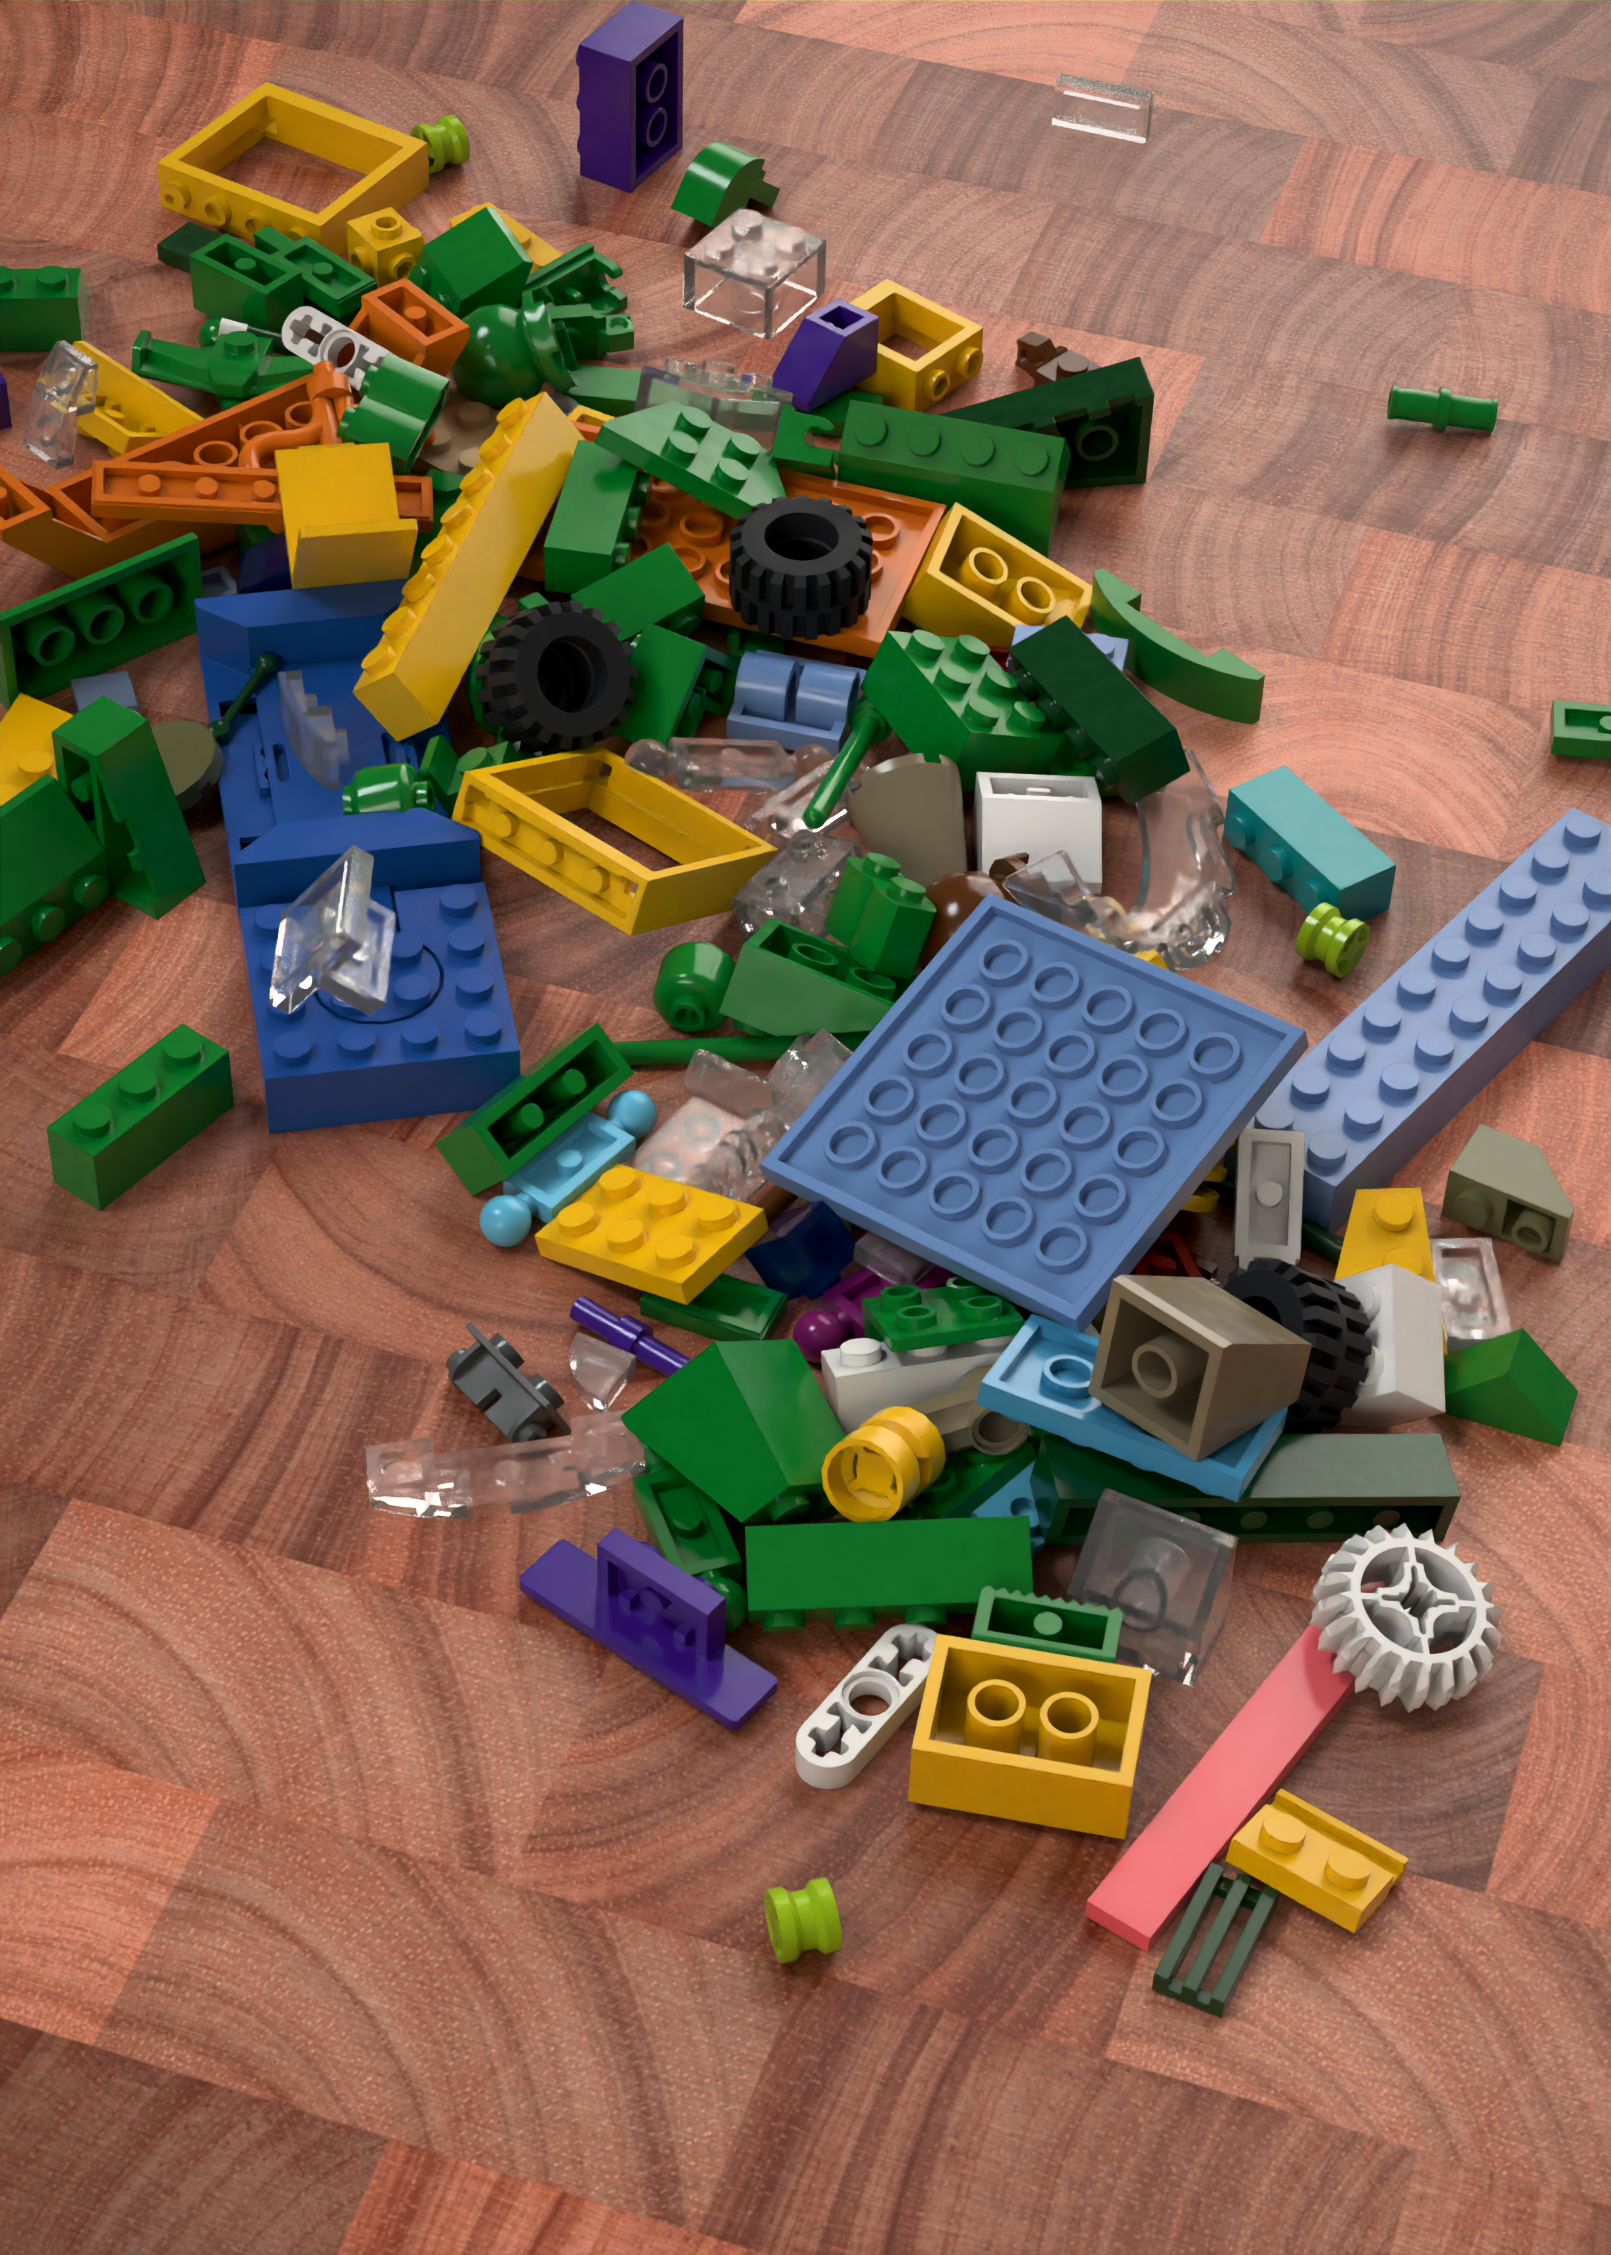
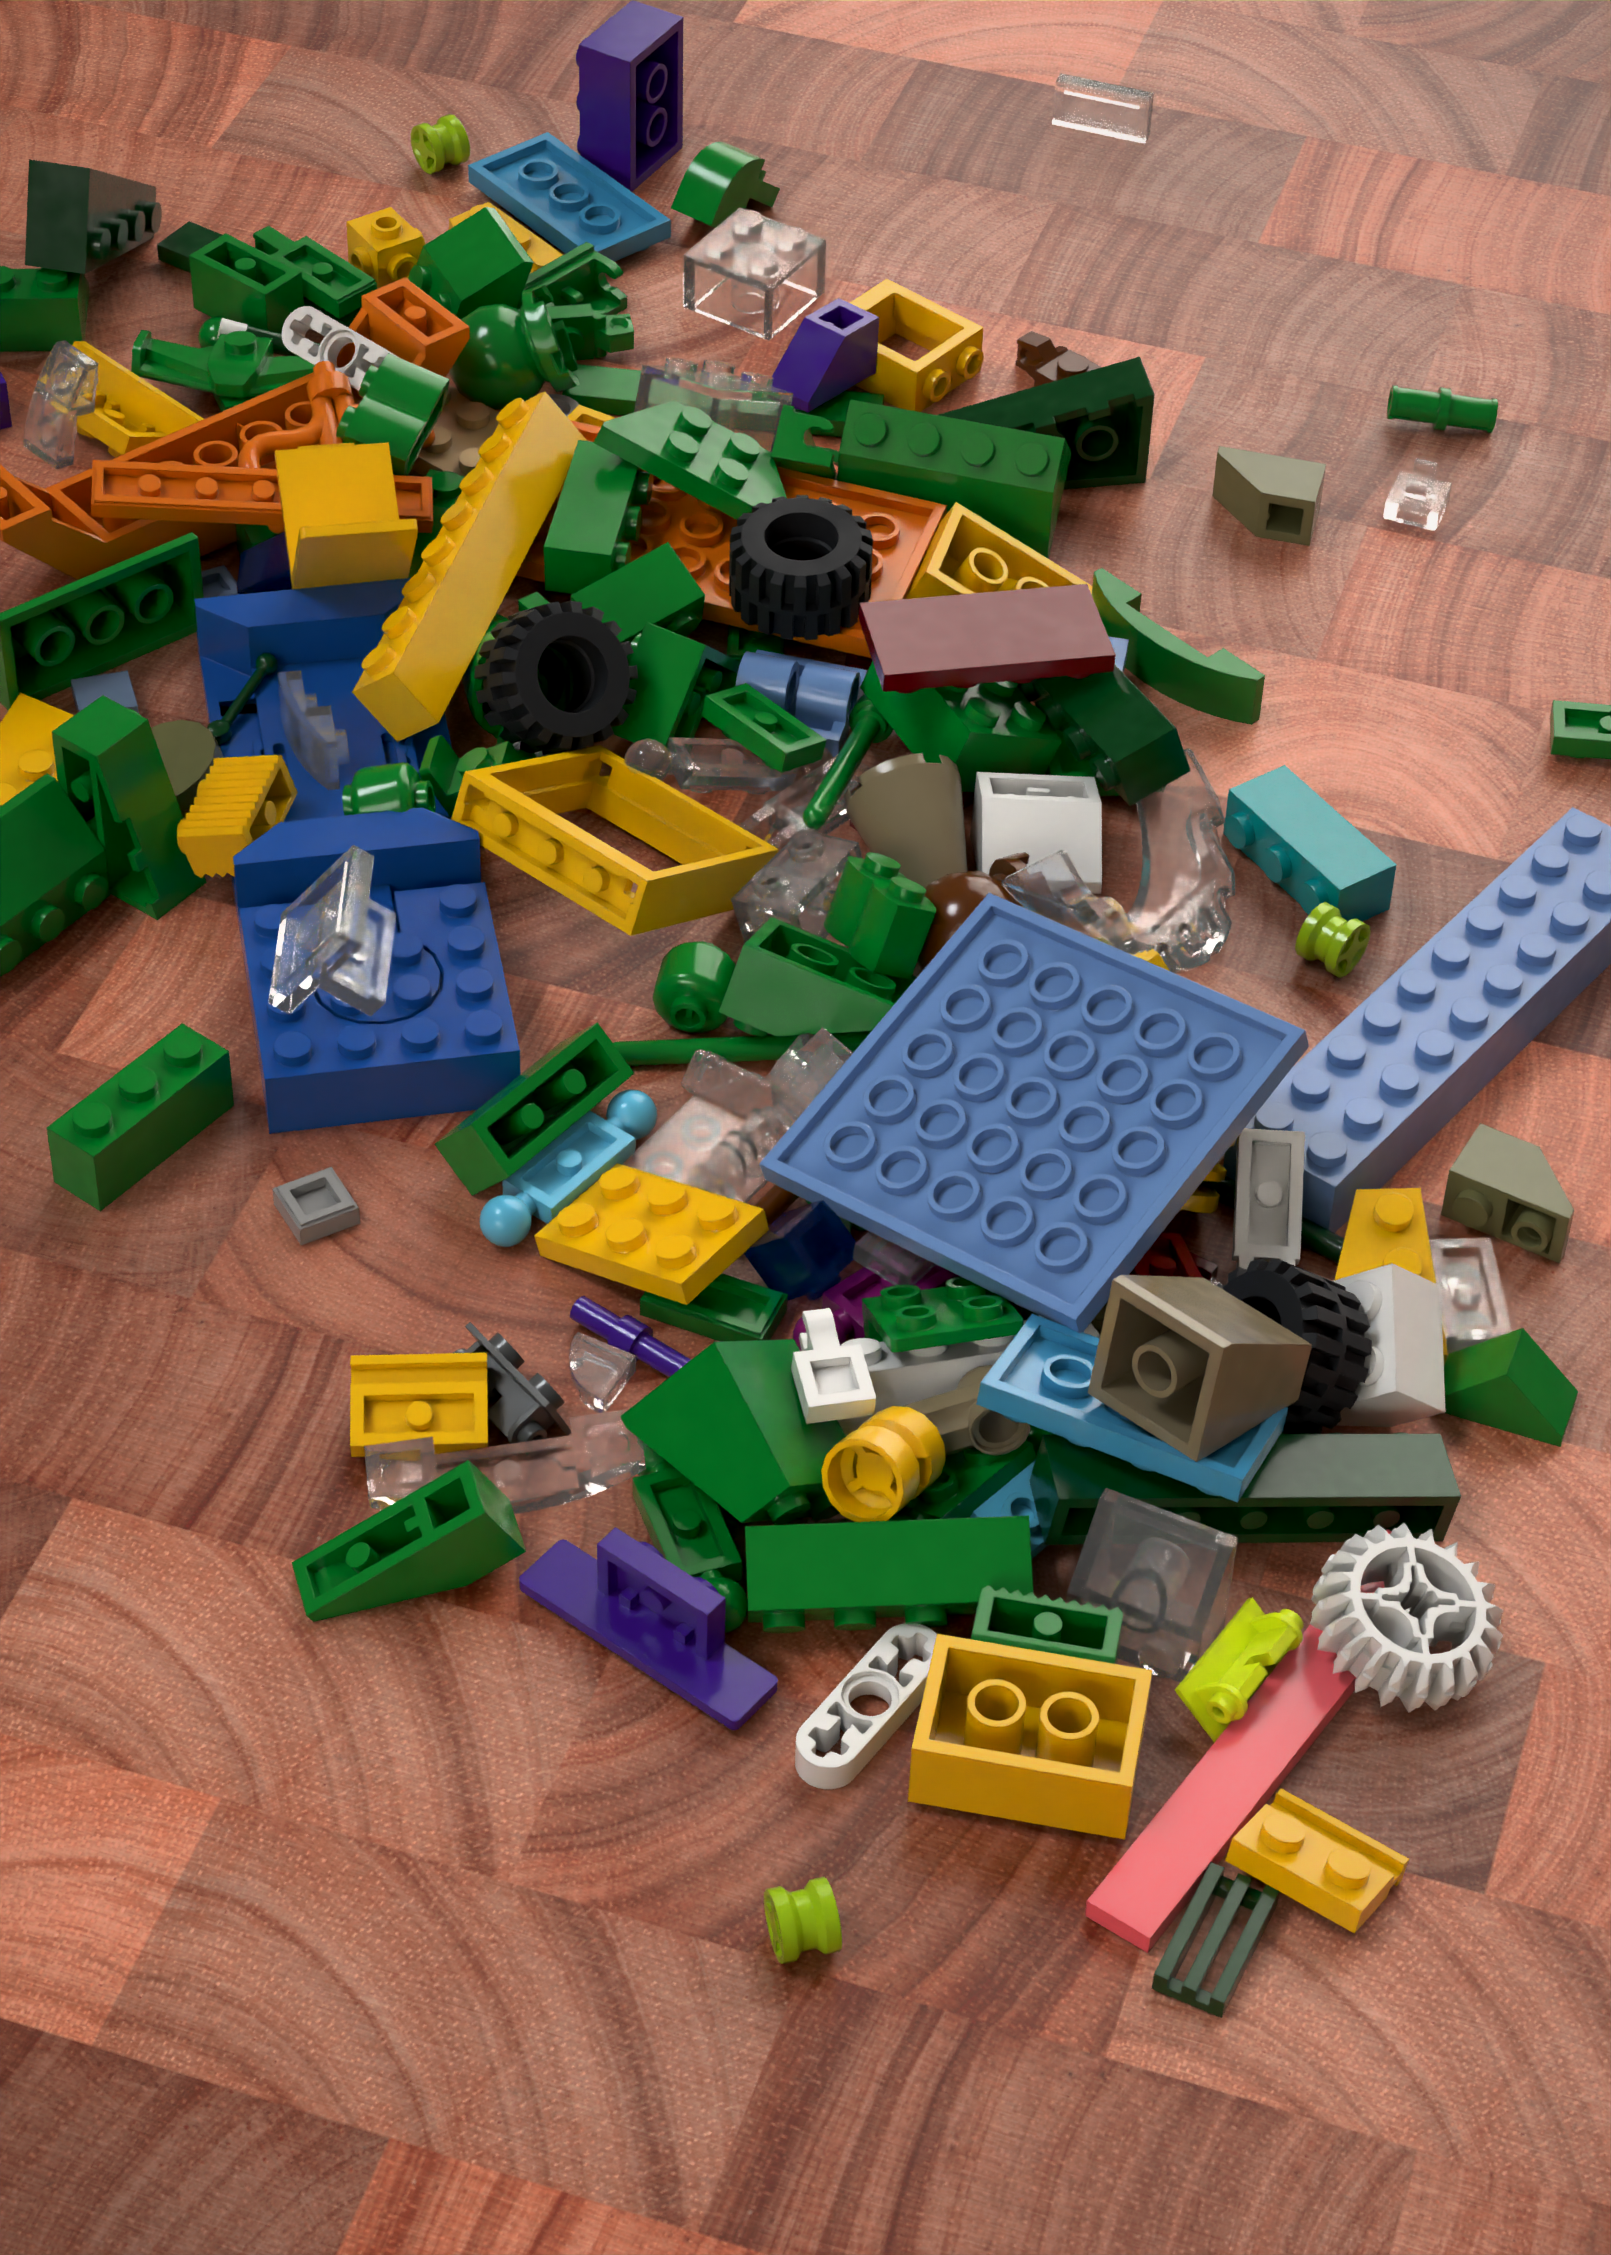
yellow window [157,82,429,257] -> none
none -> dark green wedge [25,159,162,274]
none -> yellow brick [177,755,298,878]
none -> light grey tile [272,1167,360,1245]
none -> green slope [292,1460,526,1622]
none -> yellow plate [350,1352,489,1457]
none -> dark azure plate [468,132,671,262]
none -> green plate [701,683,827,773]
none -> white plate [791,1308,877,1424]
none -> tile [859,584,1116,694]
none -> neon yellow hinge [1174,1597,1304,1742]
none -> olive slope [1212,446,1326,546]
none -> clear tile [1383,458,1452,531]

